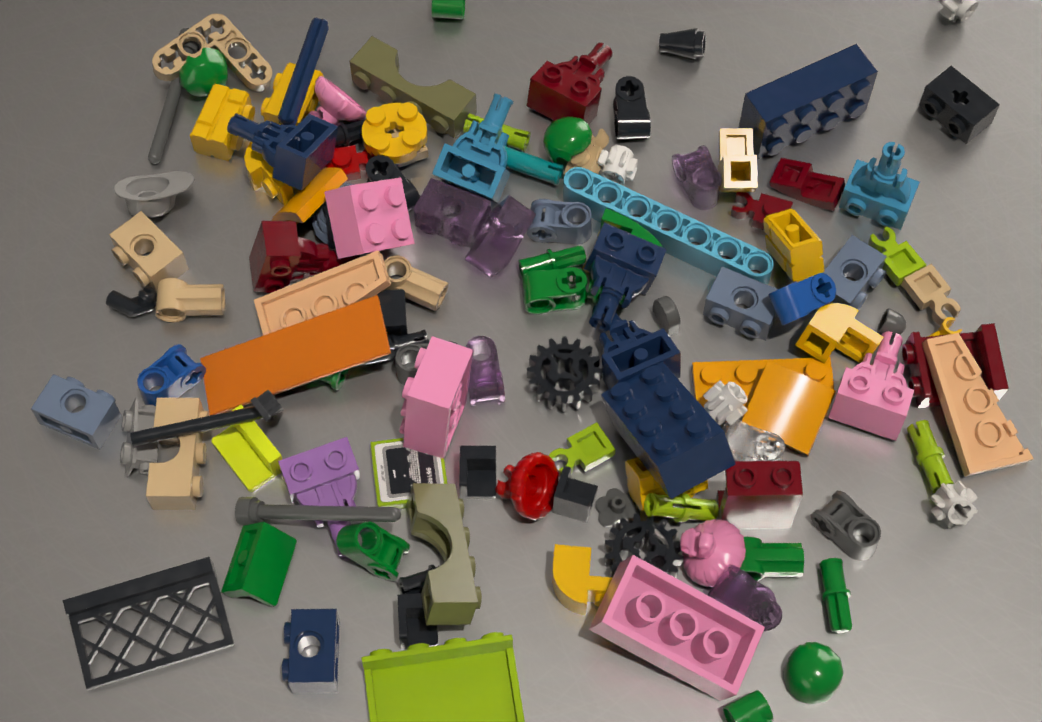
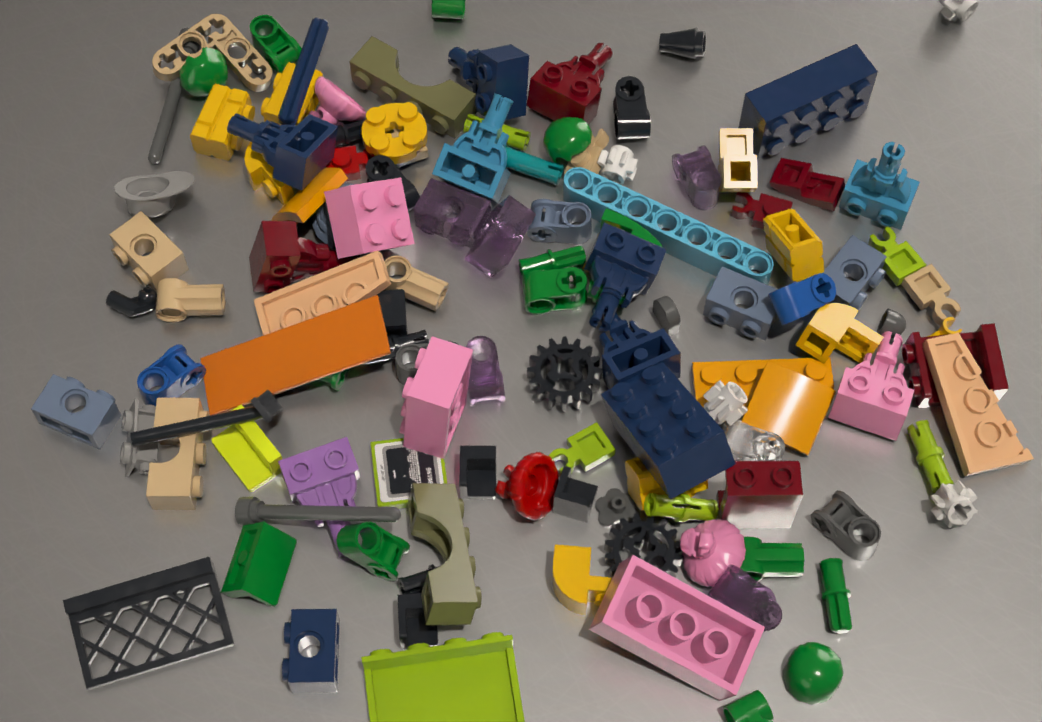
black brick [919,65,1000,144] -> none
none -> green piece [250,15,302,75]
none -> dark blue brick [448,44,529,120]

